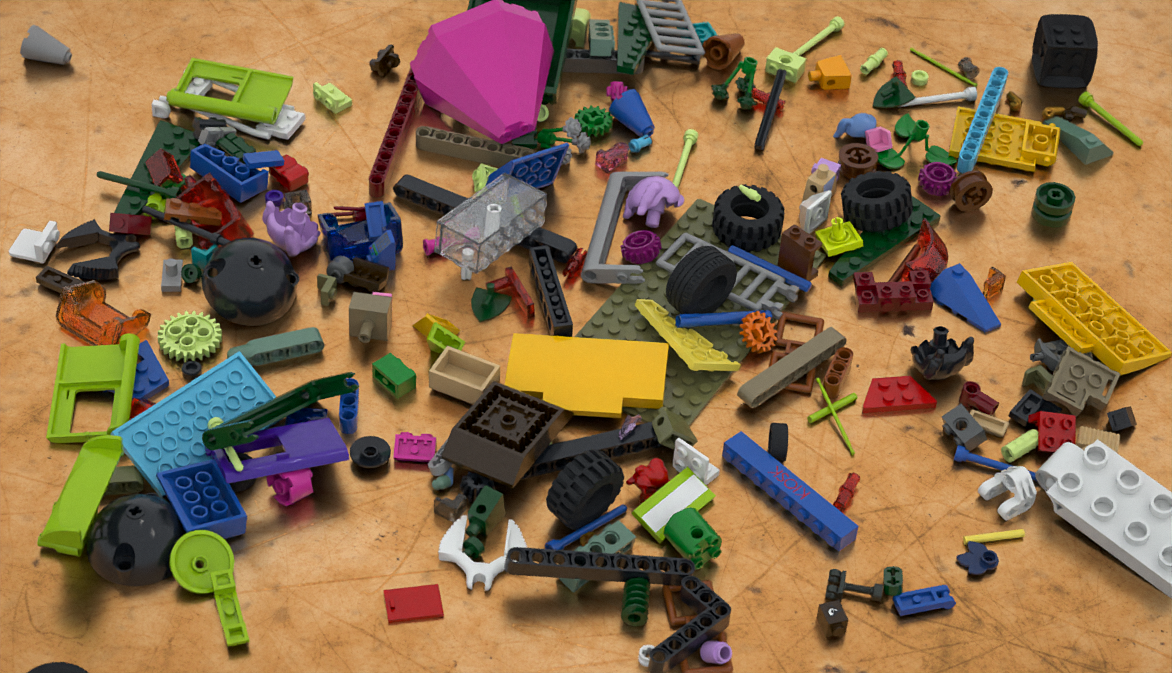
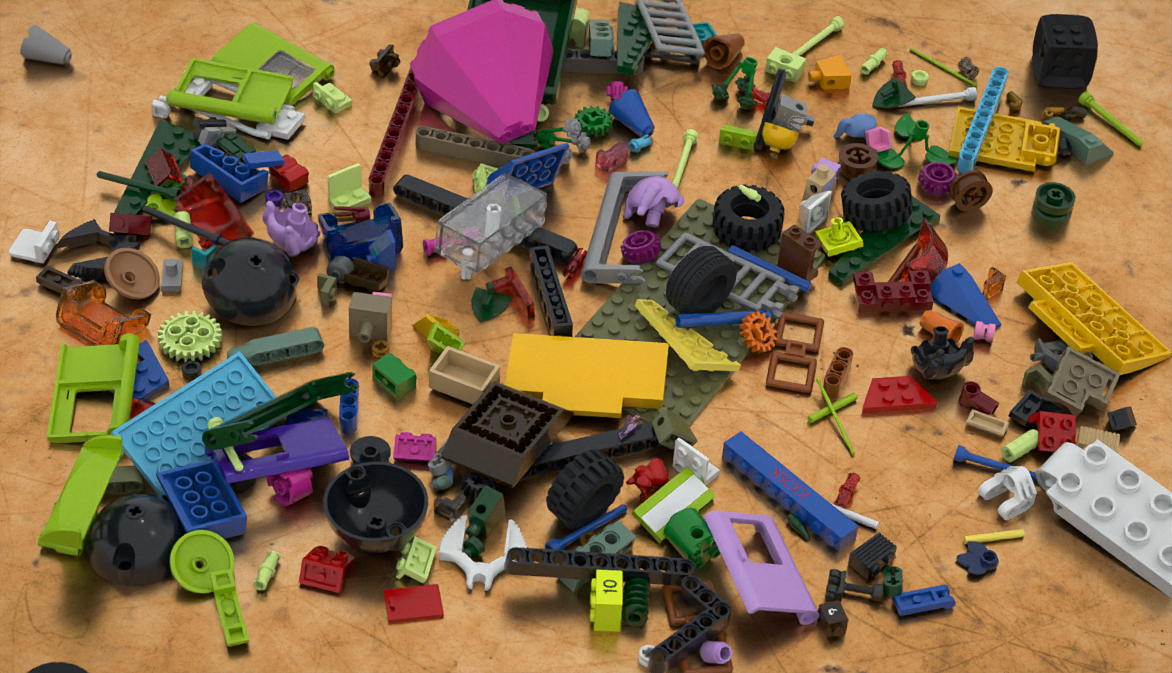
dark orange wing [163,198,222,226] -> none
dark green tile [181,264,202,283] -> none
blue tile [364,201,387,241] -> none
dark tan beam [737,327,847,408] -> none
black tyre [768,423,788,462] -> none
dark grey brick [942,404,987,452] -> none
none -> medium nougat dish [104,248,160,299]
none -> lime piece [211,23,335,106]
none -> yellowish green pin [253,551,280,591]
none -> red bracket [298,546,355,593]
none -> black piece [323,462,428,553]
none -> yellowish green bracket [328,163,371,212]
none -> pearl gold bush [372,340,390,359]
none -> yellowish green bracket [396,536,437,583]
none -> neon yellow brick [590,570,622,632]
none -> lavender piece [704,511,819,625]
none -> lime bracket [719,125,758,150]
none -> yellow cylinder [762,122,799,153]
none -> light grey torso [772,94,815,132]
none -> dark green piece [786,513,810,540]
none -> white bar [831,503,879,530]
none -> black brick [848,532,897,579]
none -> orange plant [919,310,964,343]
none -> bright pink wheel [973,321,996,343]
none -> black tile [1057,137,1072,156]

